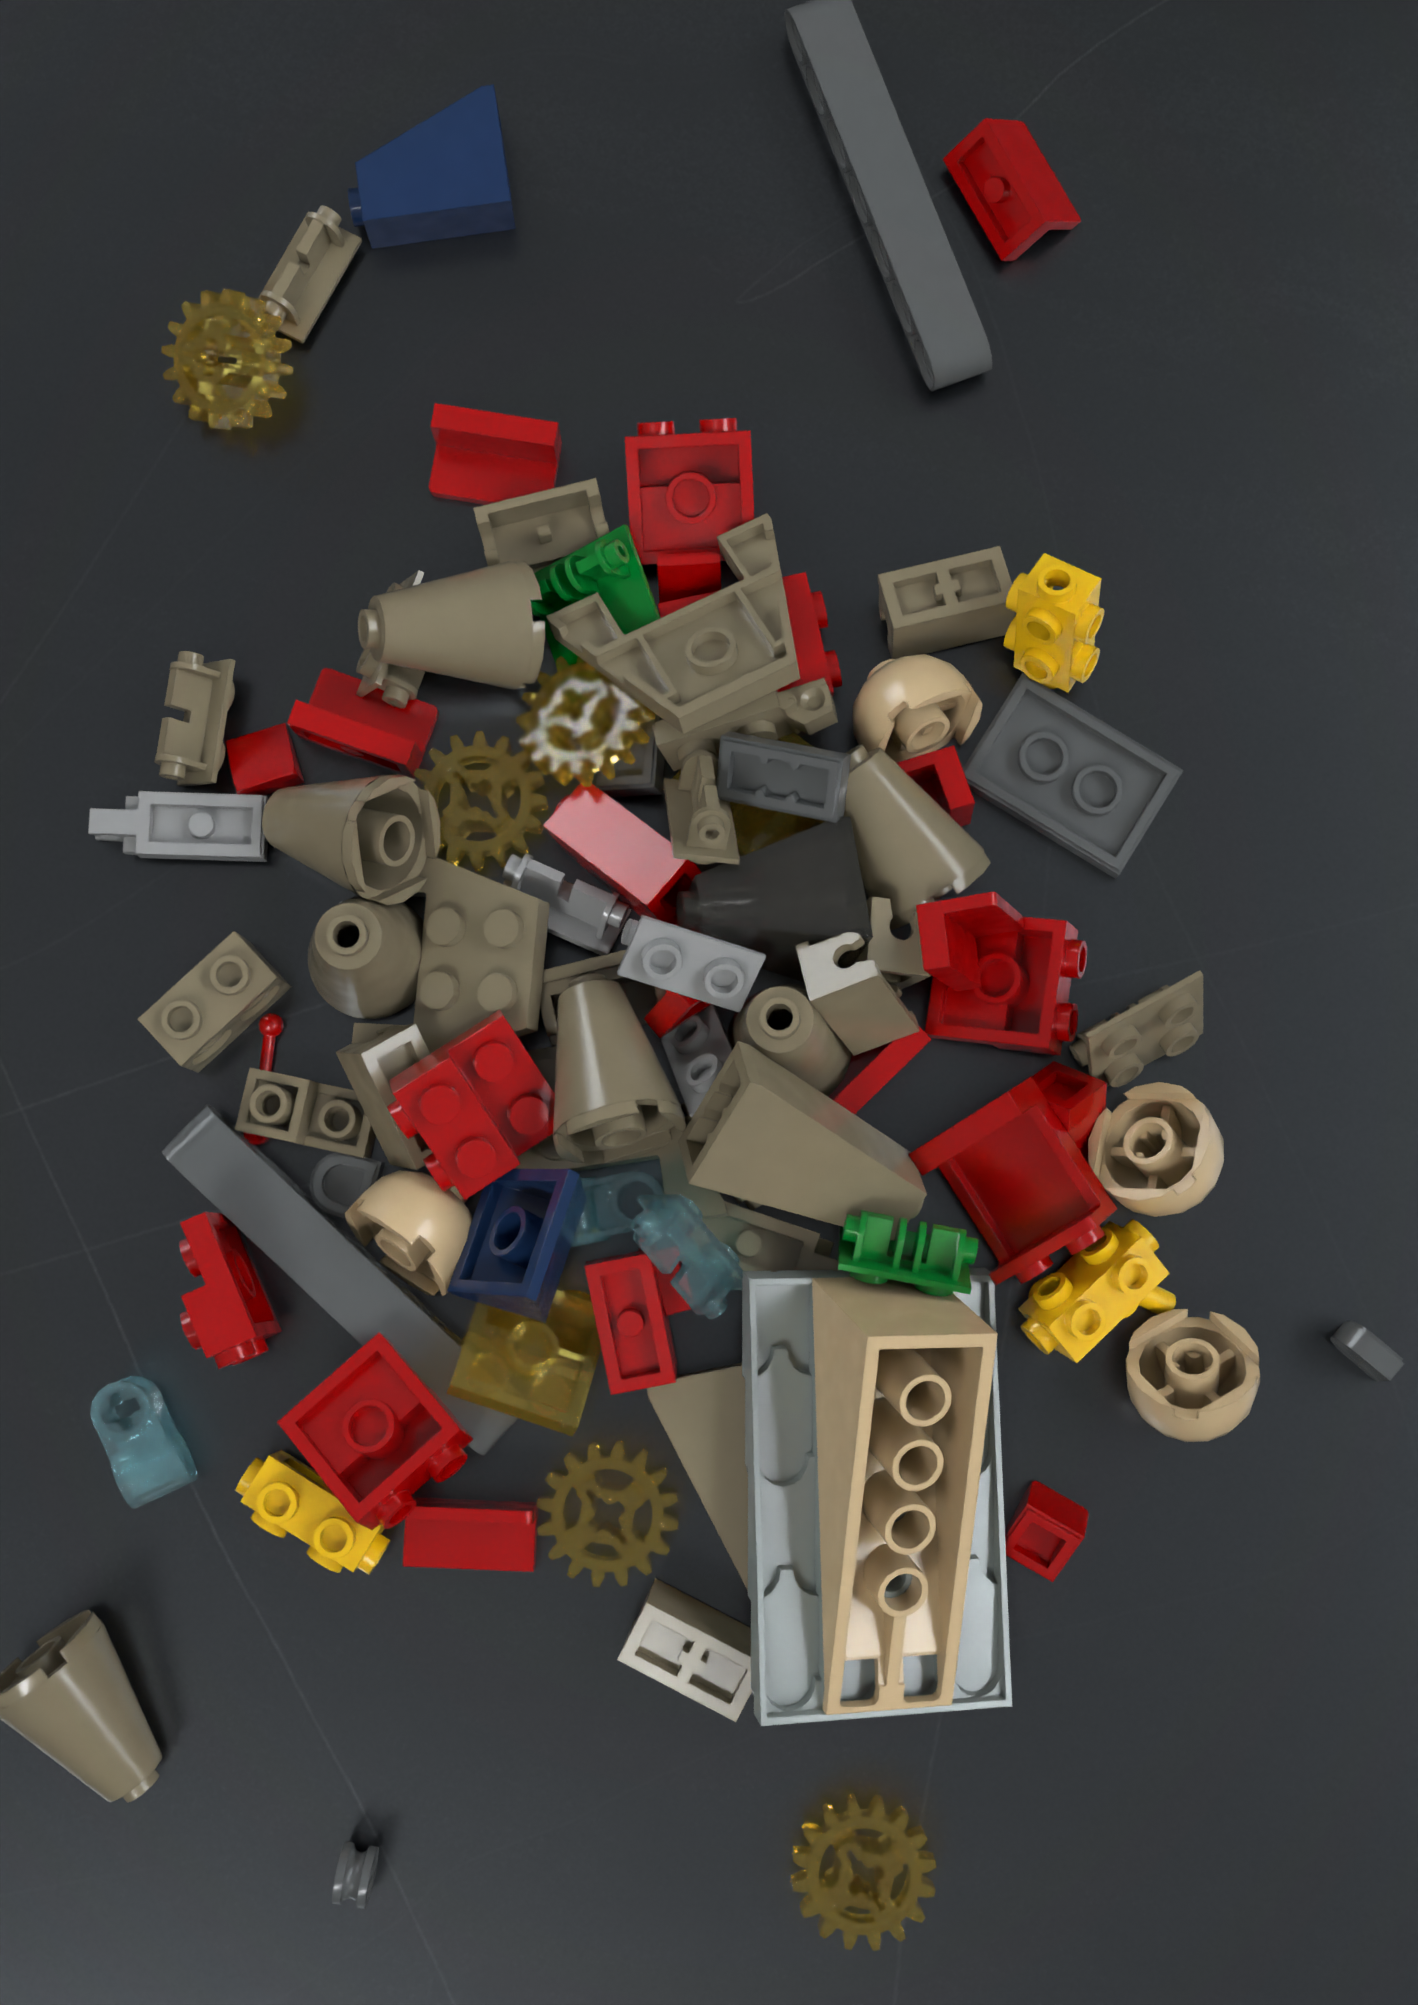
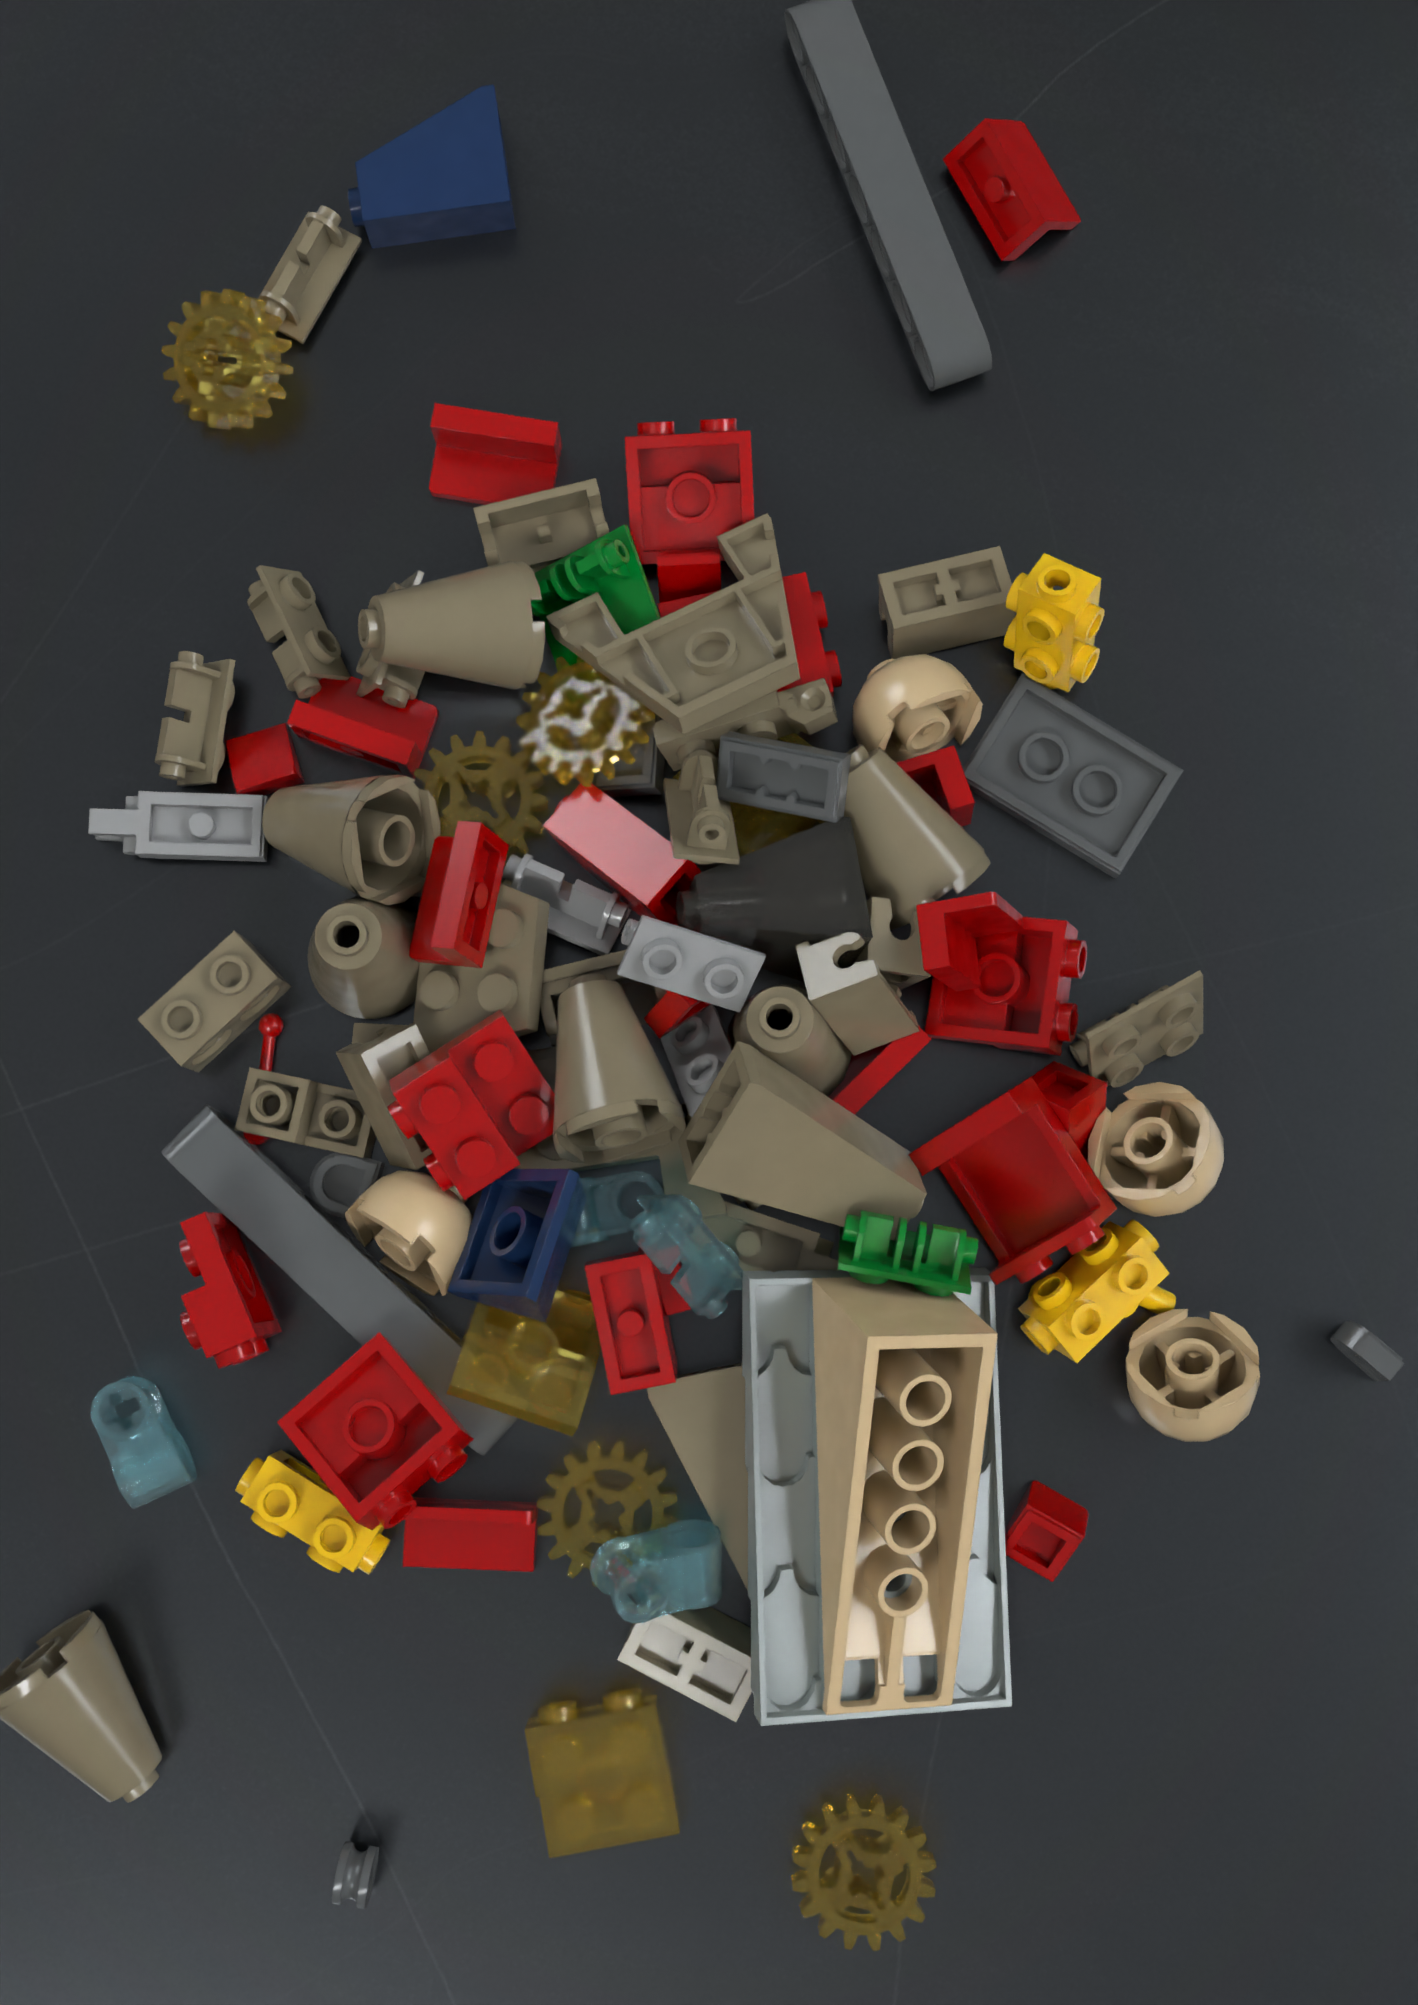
none -> dark tan hinge [247,565,351,699]
none -> red panel [409,821,509,968]
none -> clear yellow plate [525,1688,680,1858]
none -> clear light blue piece [590,1519,723,1623]

